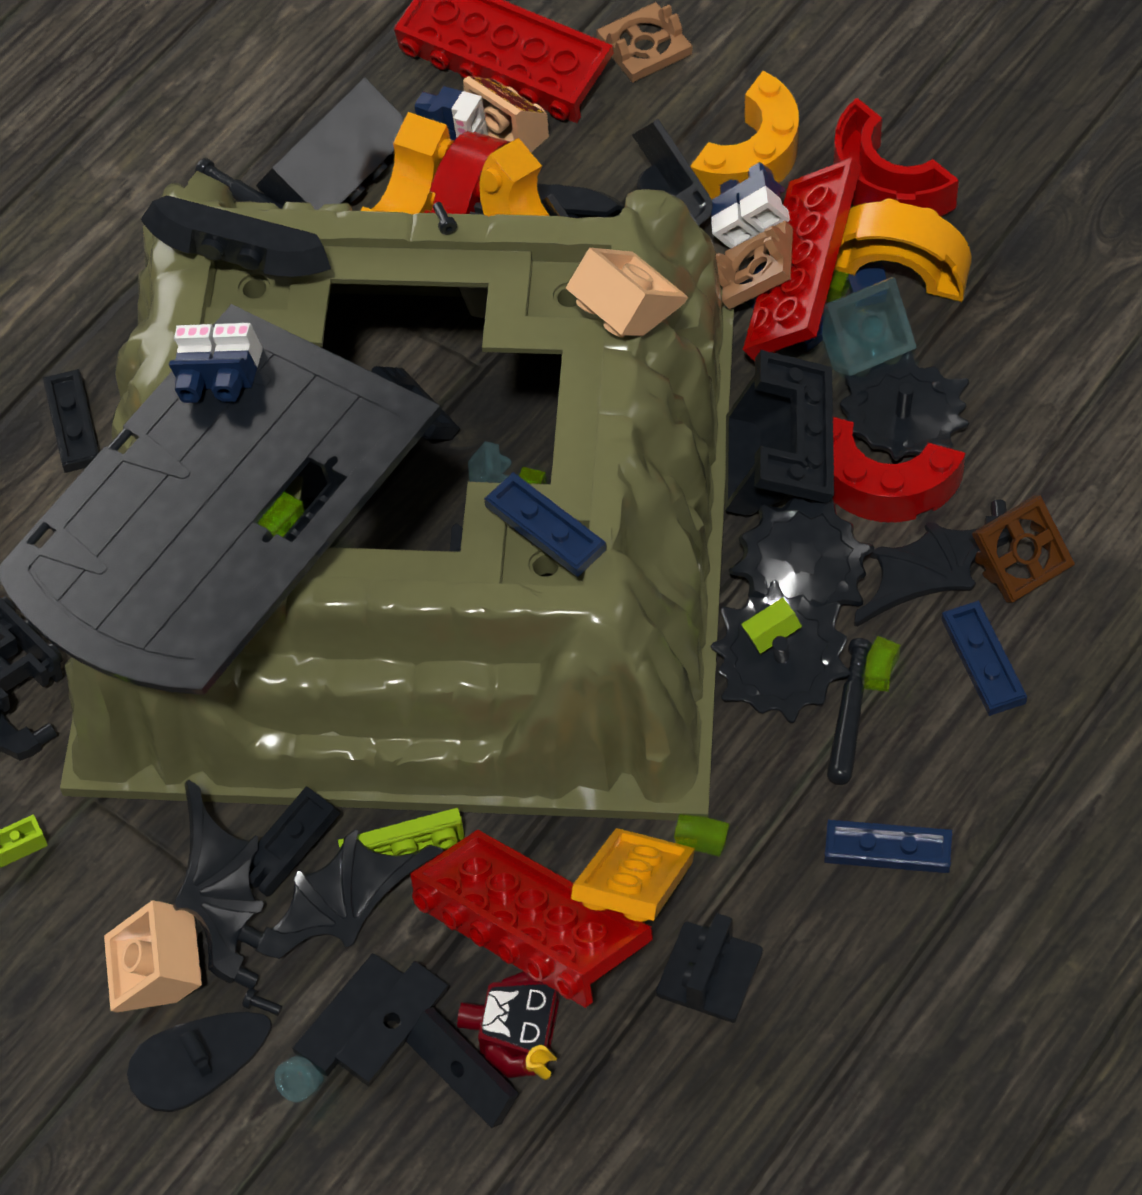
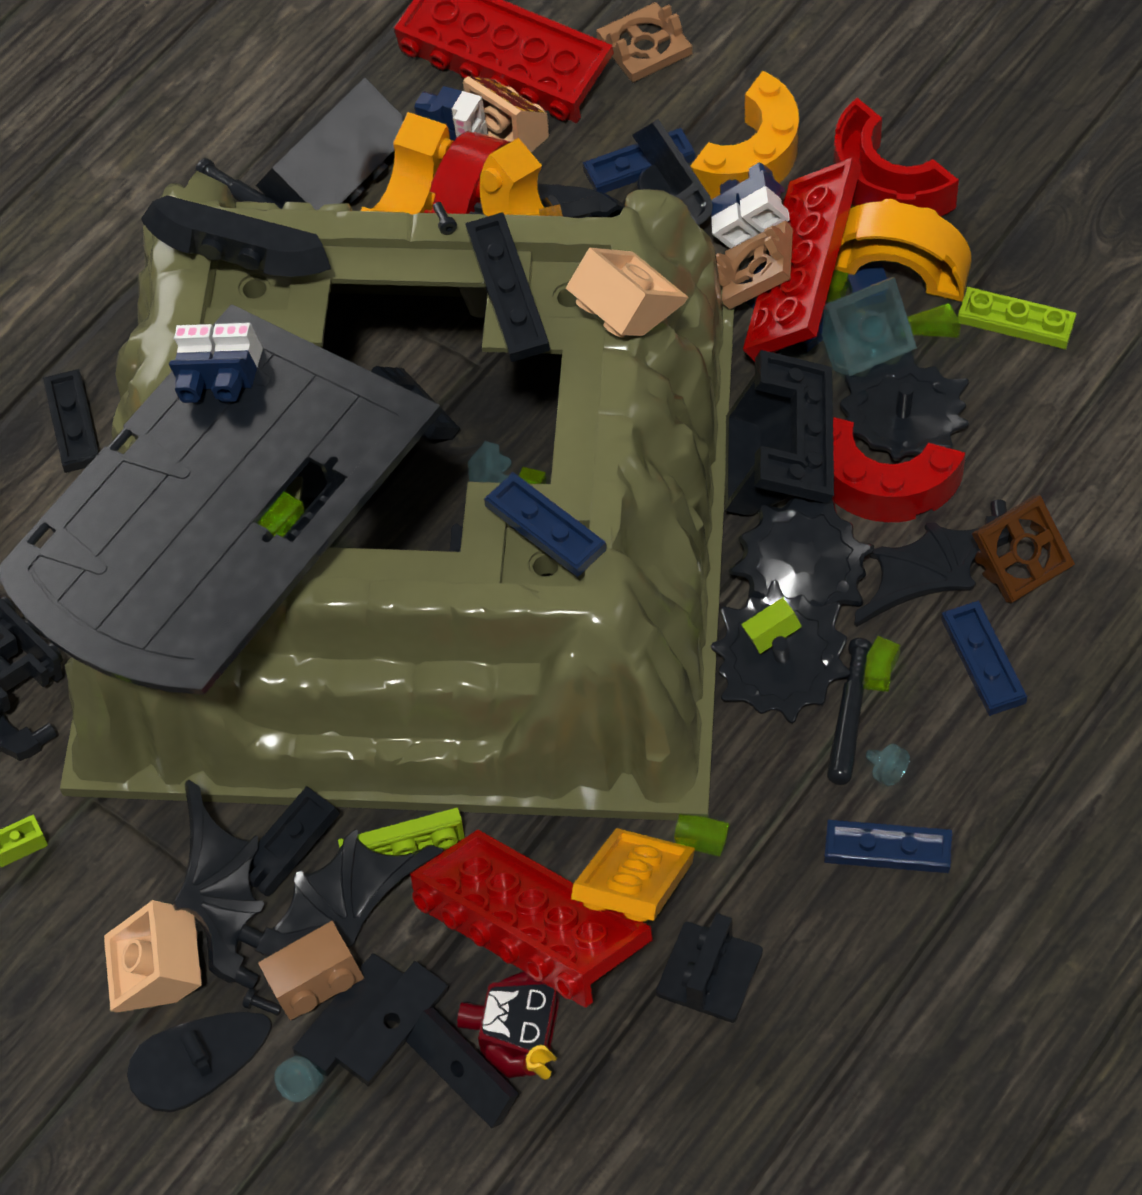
none -> medium nougat brick [258,921,364,1021]
none -> black plate [465,212,550,362]
none -> black plate [538,195,601,219]
none -> dark blue tile [583,128,696,193]
none -> clear light blue tile [865,743,910,786]
none -> clear neon green piece [905,303,961,337]
none -> lime tile [957,287,1077,349]

